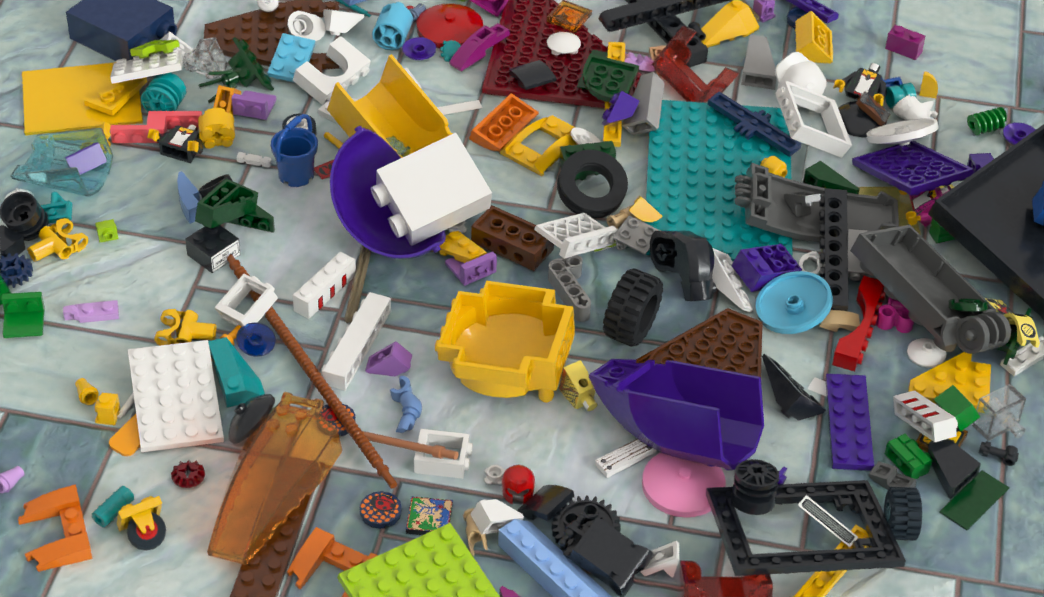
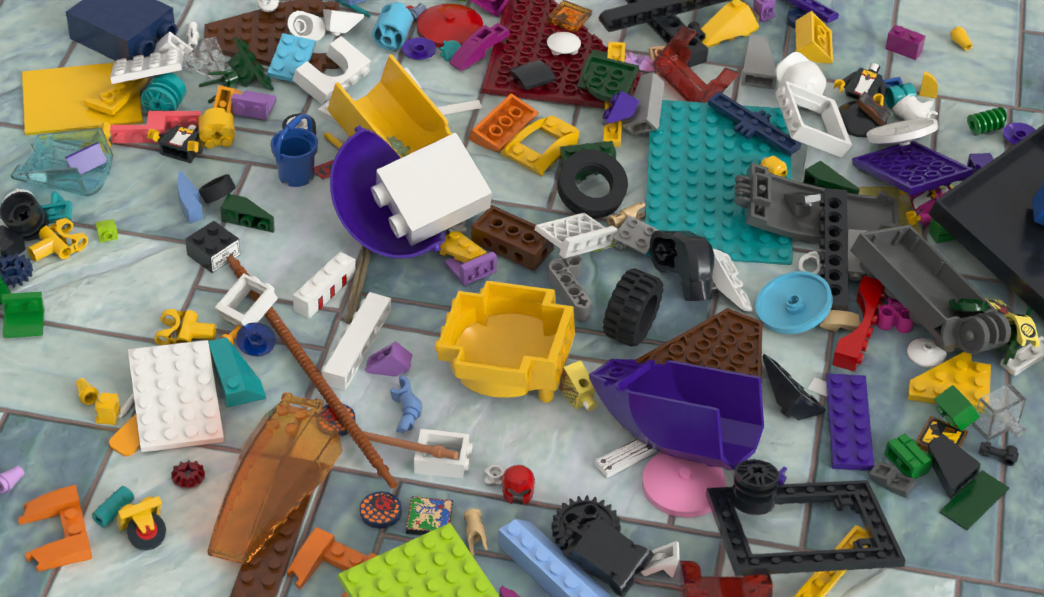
lavender hinge [63,300,119,323] -> none
lime plate [130,40,180,58] -> none
dark green wedge [195,178,259,228] -> none
black dish [228,394,275,444] -> none
white axle [237,152,272,168] -> none
white slope [470,499,524,535] -> none
black slope [517,485,575,521] -> none
white dish [571,128,601,145] -> none
yellow brick [629,195,663,222] -> none
dark purple slope [731,244,802,292] -> none
sticker [798,495,858,547] -> none
black wheel [884,487,922,541] -> none
white brick [893,390,958,442] -> none
none -> white pin [186,22,199,50]
none -> yellow cone [950,26,973,51]

